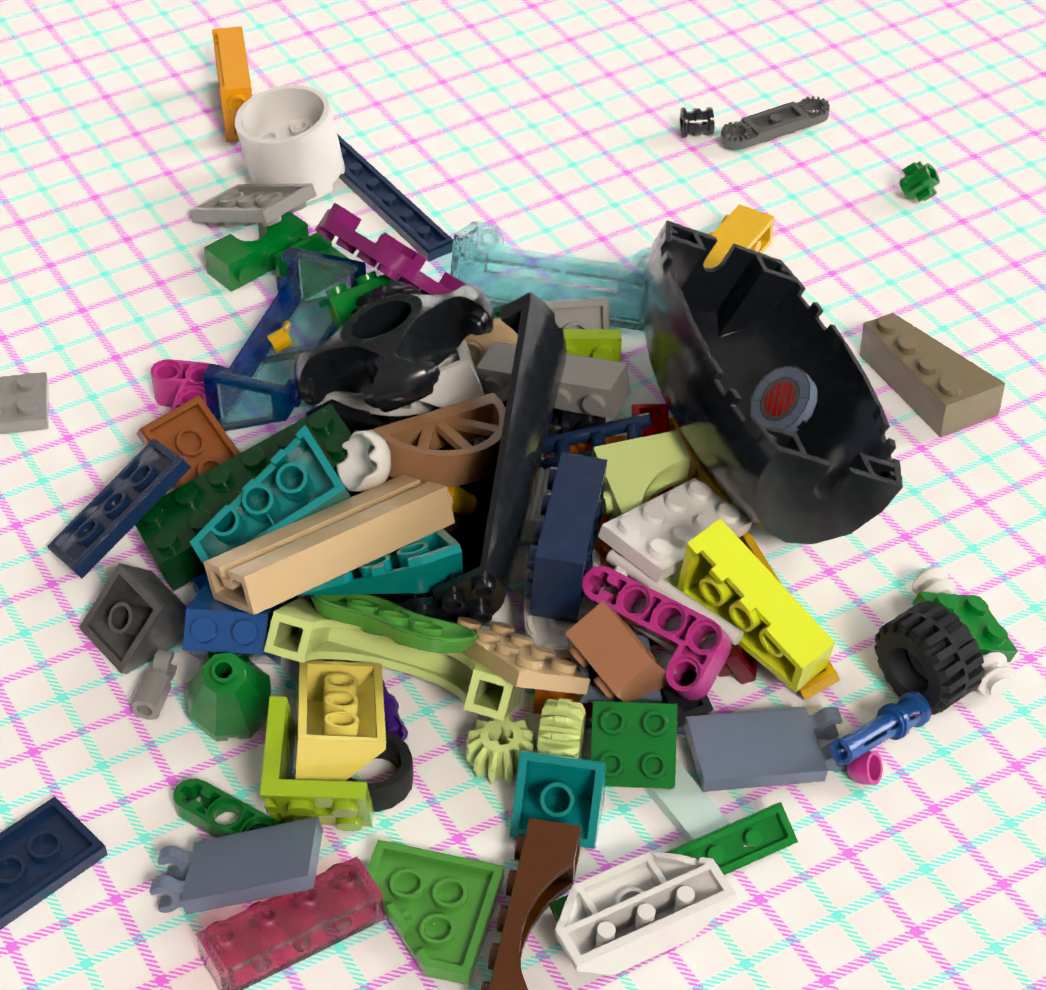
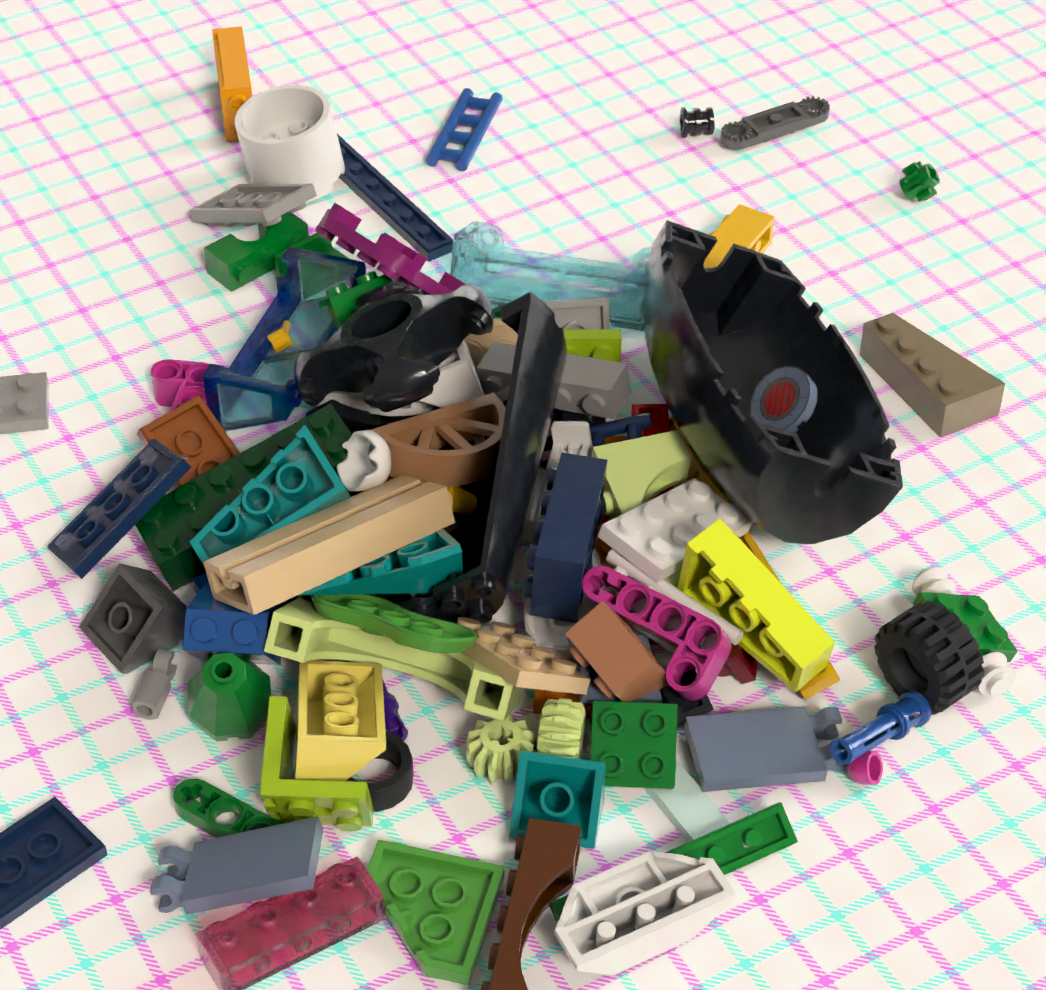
none -> blue bar [426,88,503,171]
none -> white bracket [546,421,593,476]

